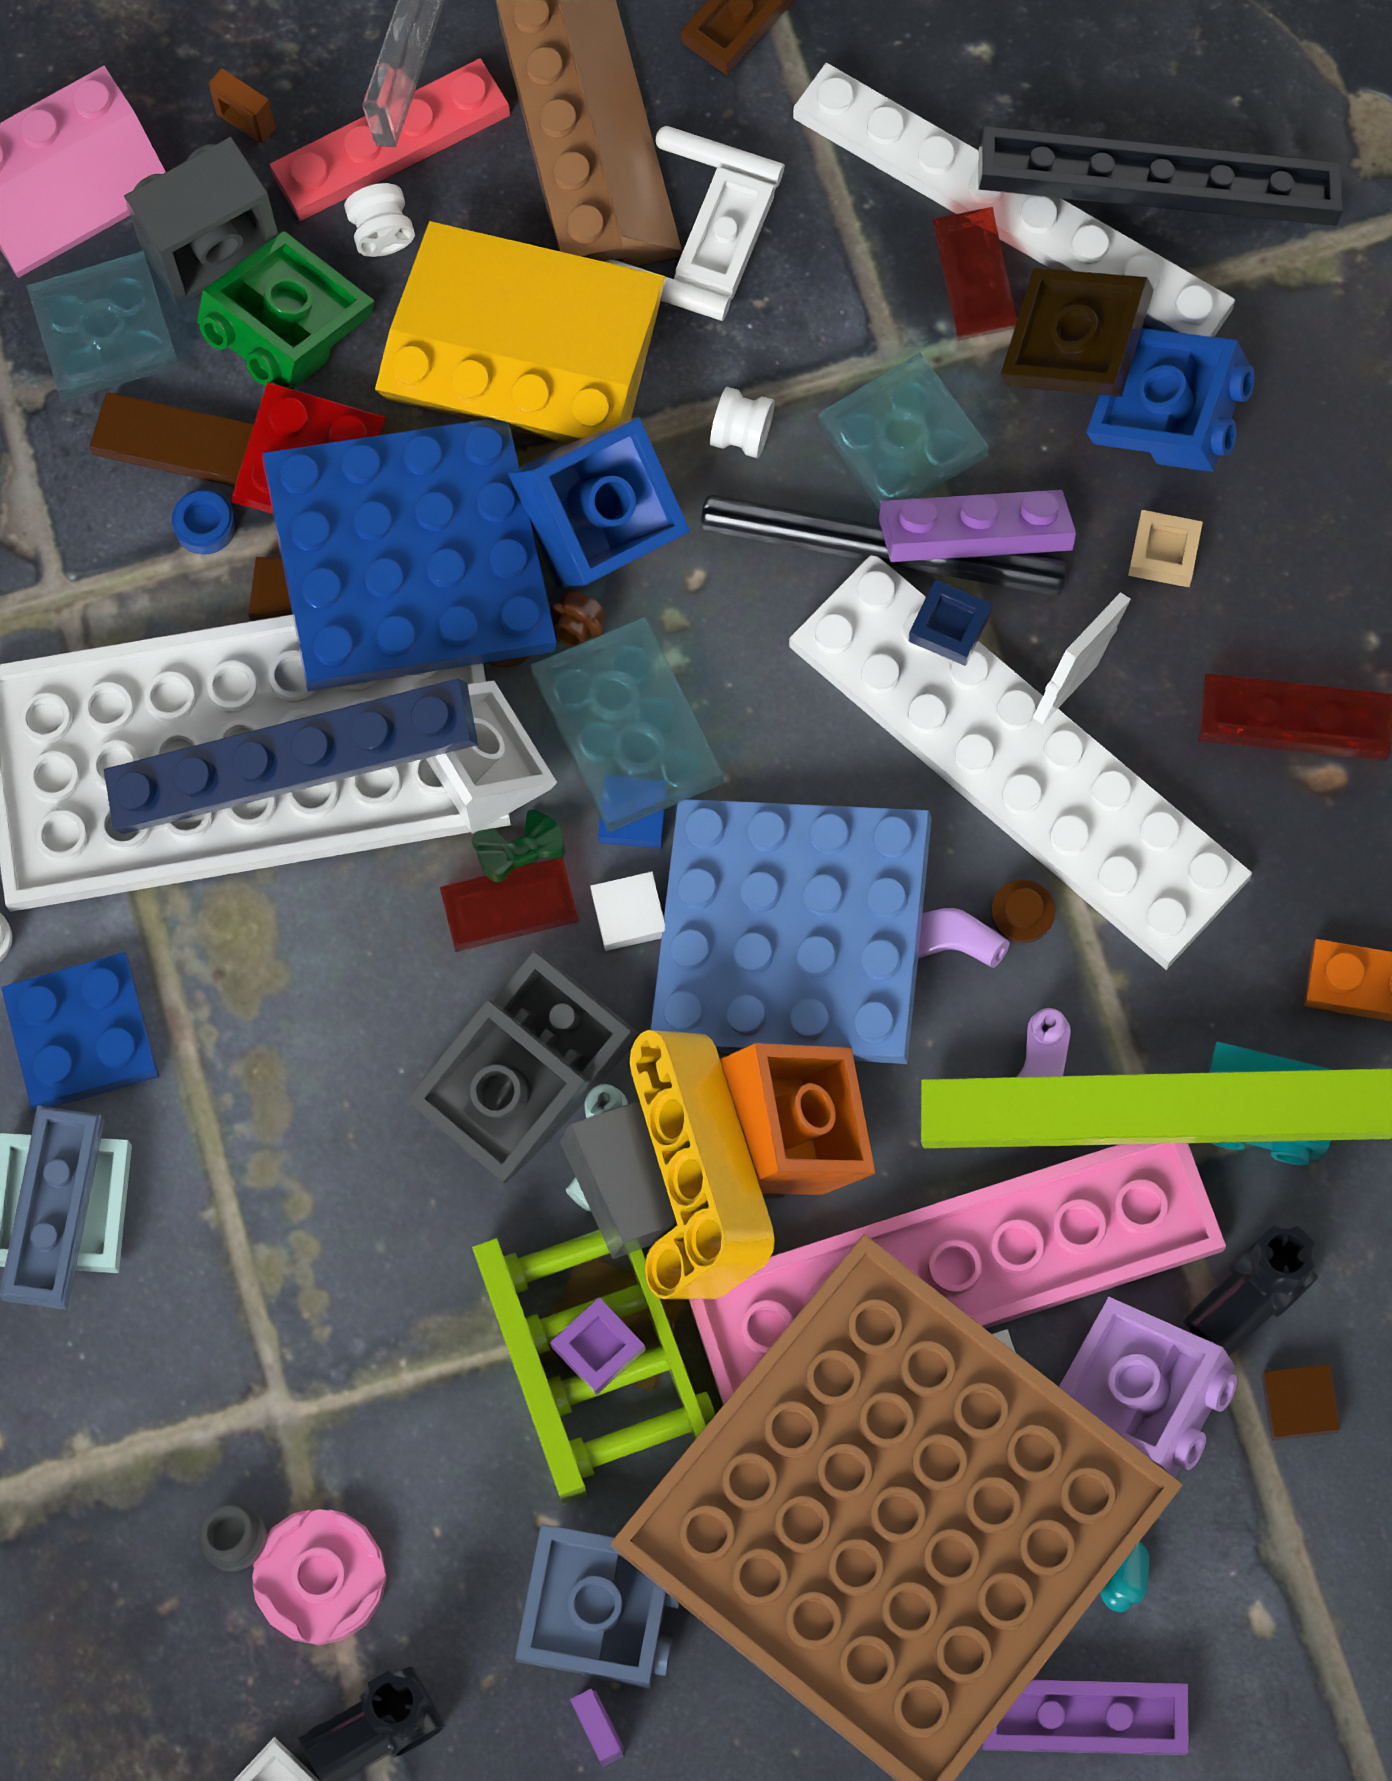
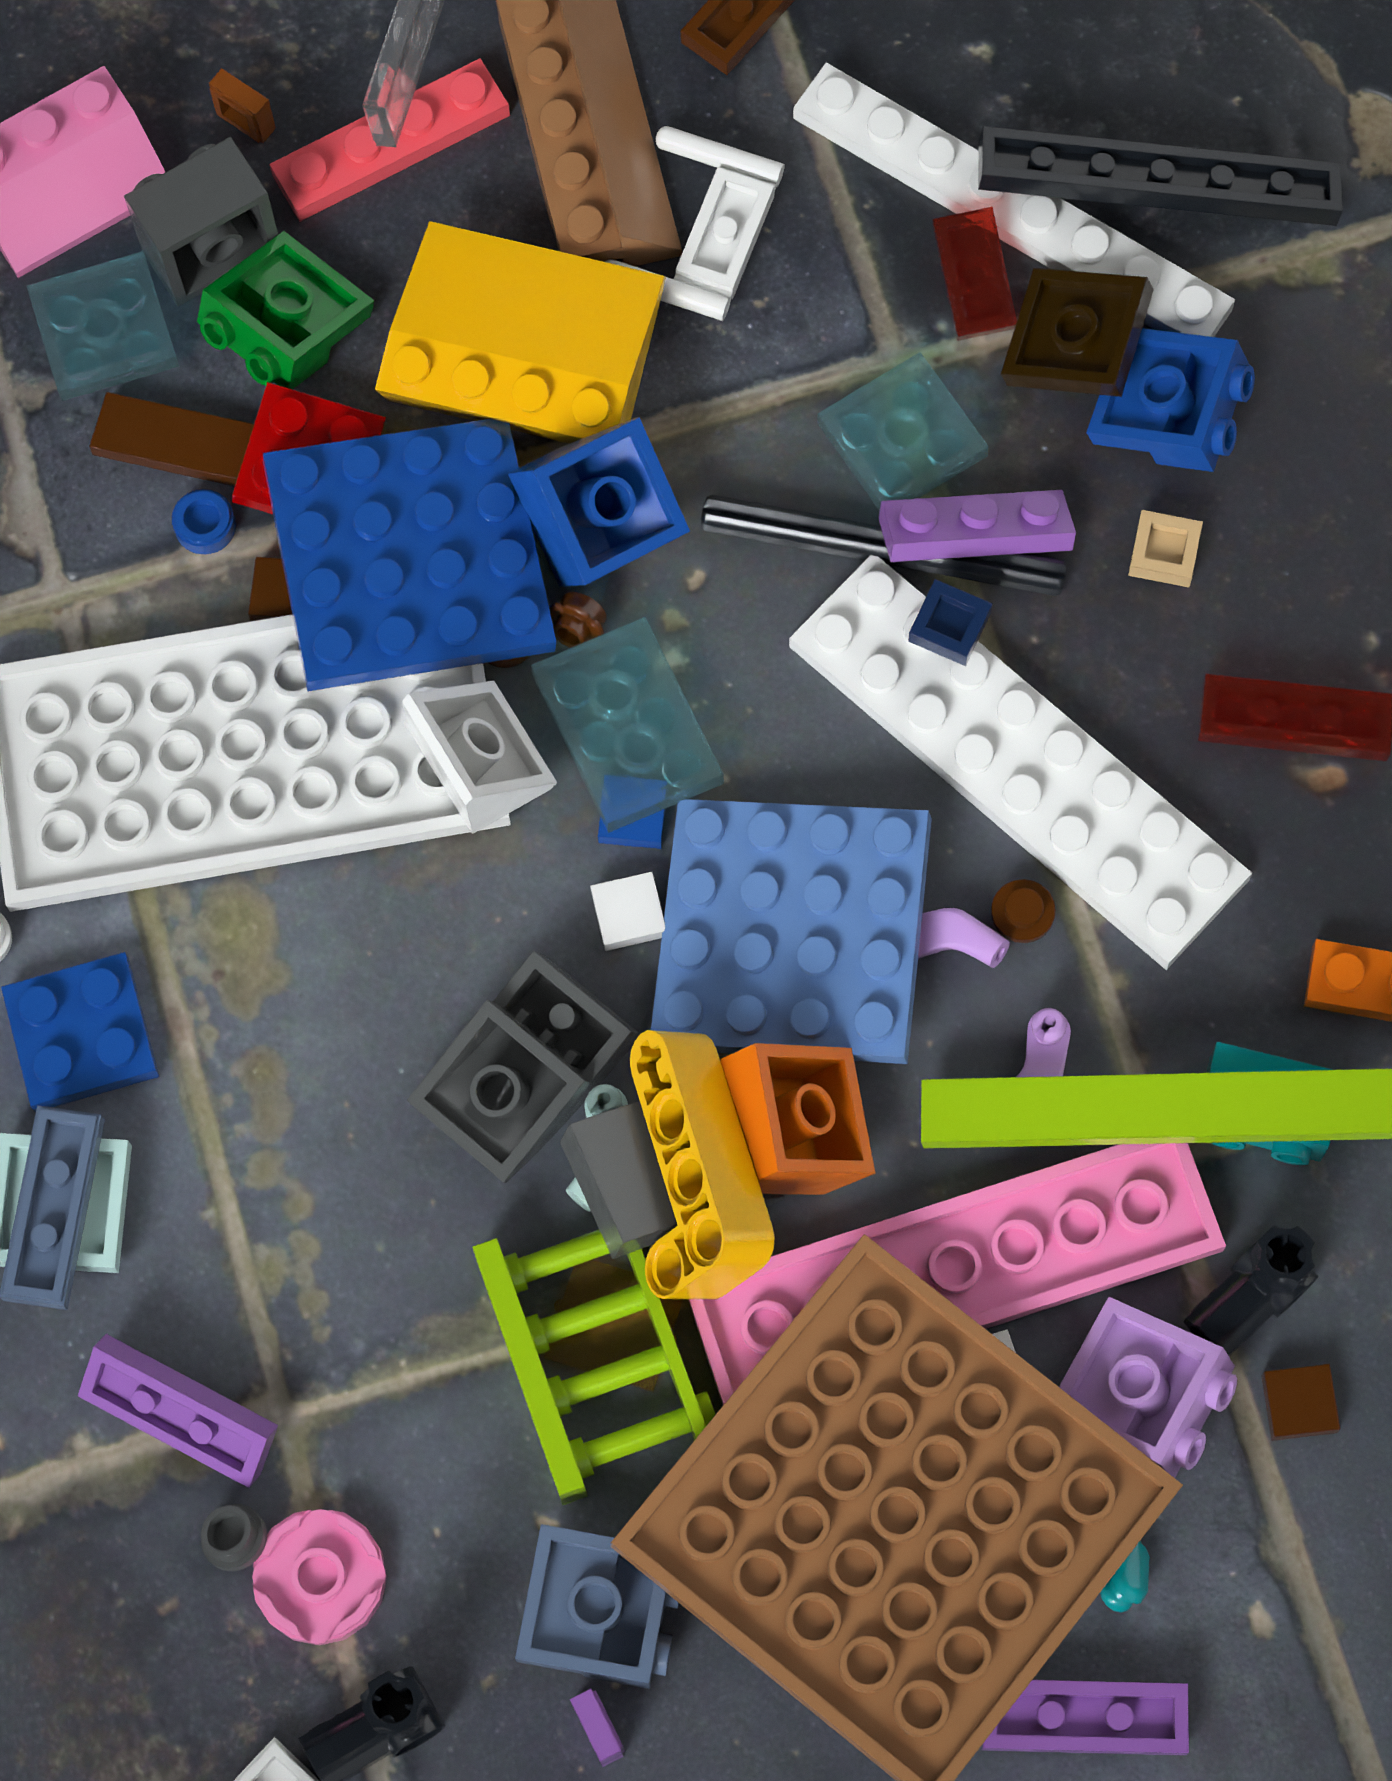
dark blue plate [104,678,478,834] -> none
white wheel [344,183,415,257] -> none
clear red tile [440,857,579,952] -> none
dark green piece [471,810,566,883] -> none
medium lavender plate [550,1297,646,1395] -> none
white wheel [710,387,775,459] -> none
white piece [1033,592,1131,725] -> none
none -> medium lavender plate [78,1334,278,1488]

